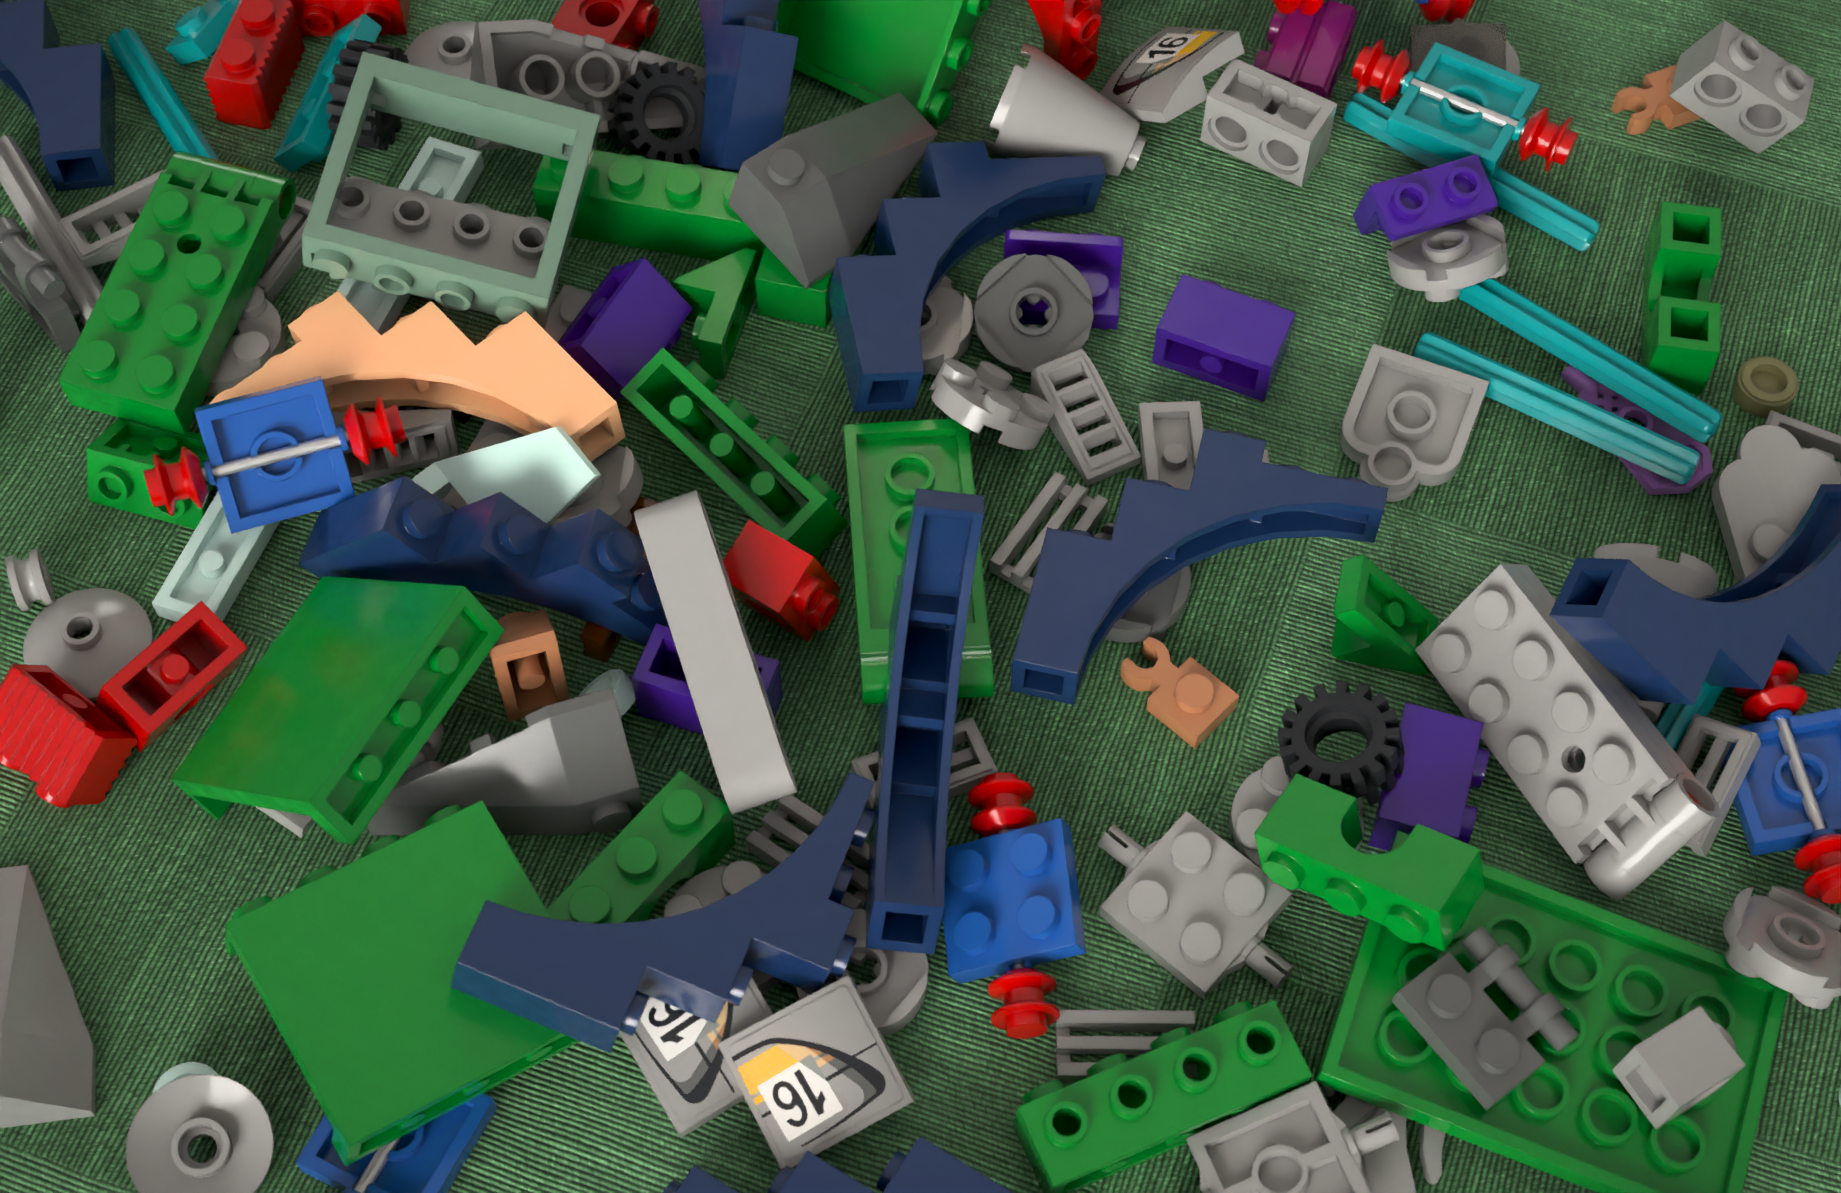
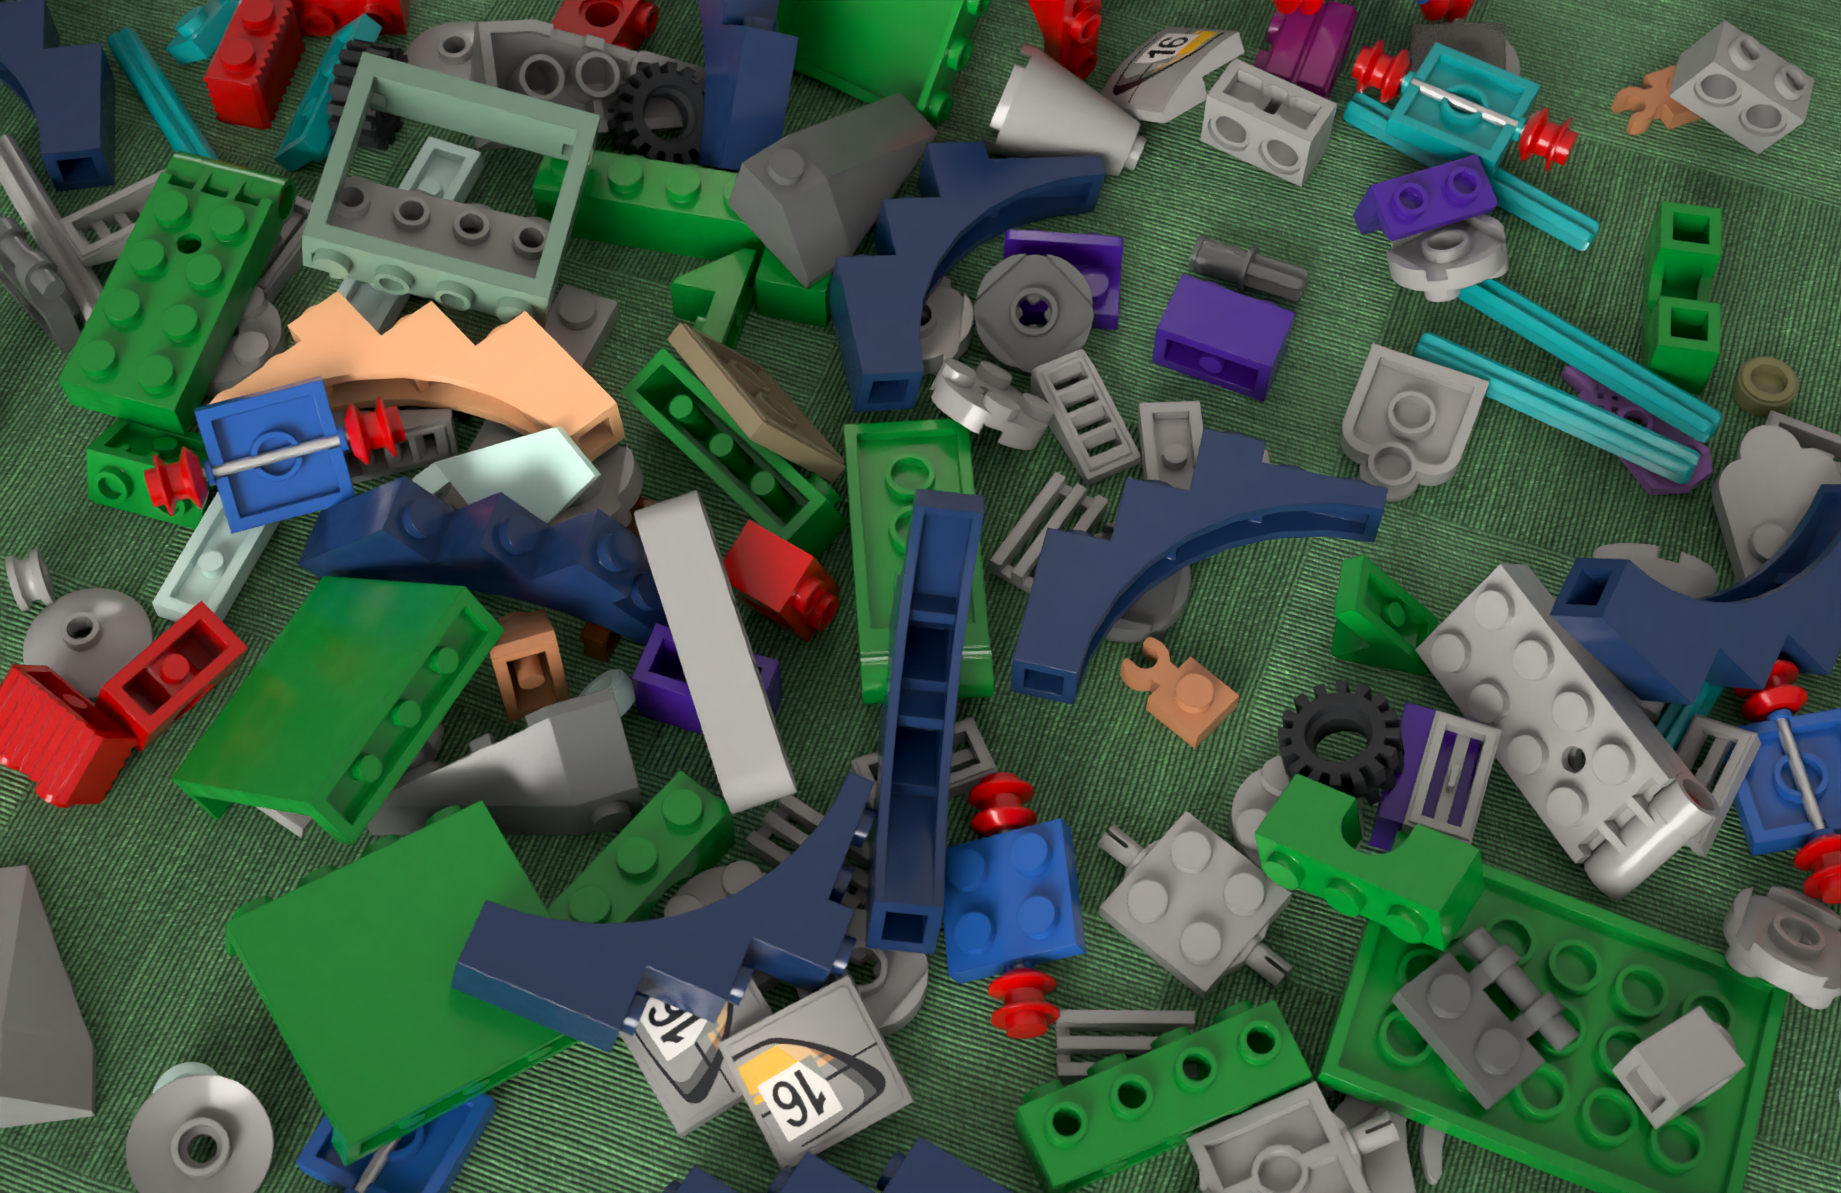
dark purple brick [557,258,693,400] -> none
none -> dark tan tile [667,323,846,483]
none -> dark grey axle [1189,235,1309,302]
none -> light grey tile [1401,710,1502,845]

